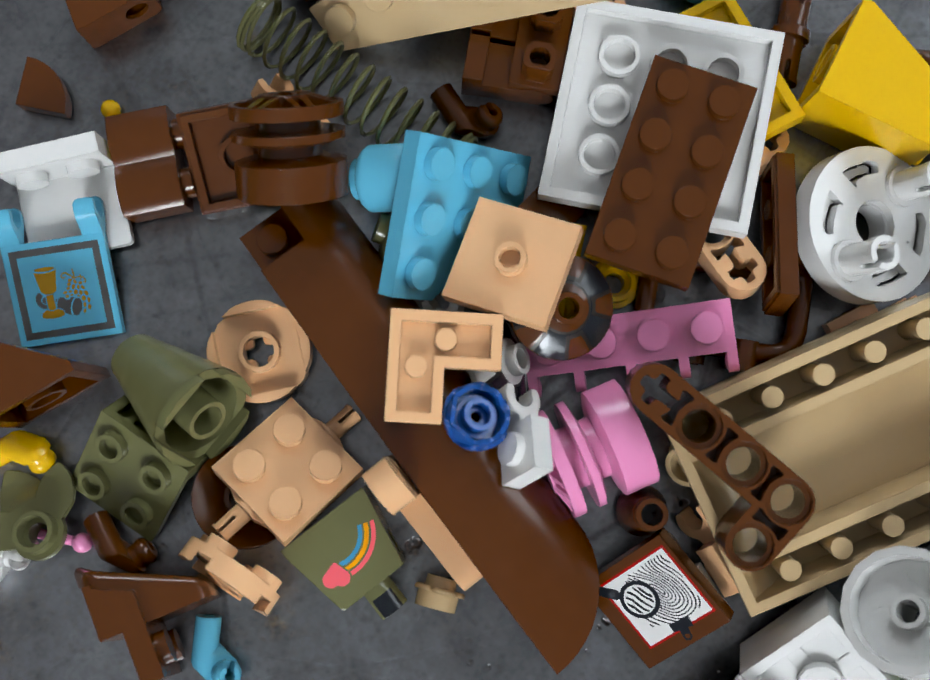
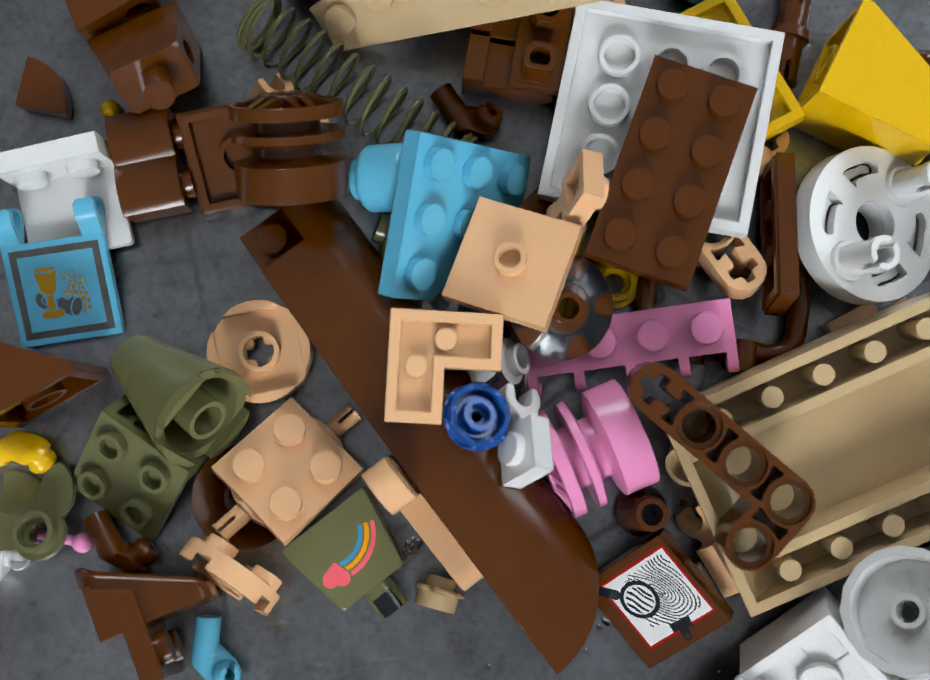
none -> reddish brown torso [87,0,200,114]
none -> light nougat plate [546,148,609,236]

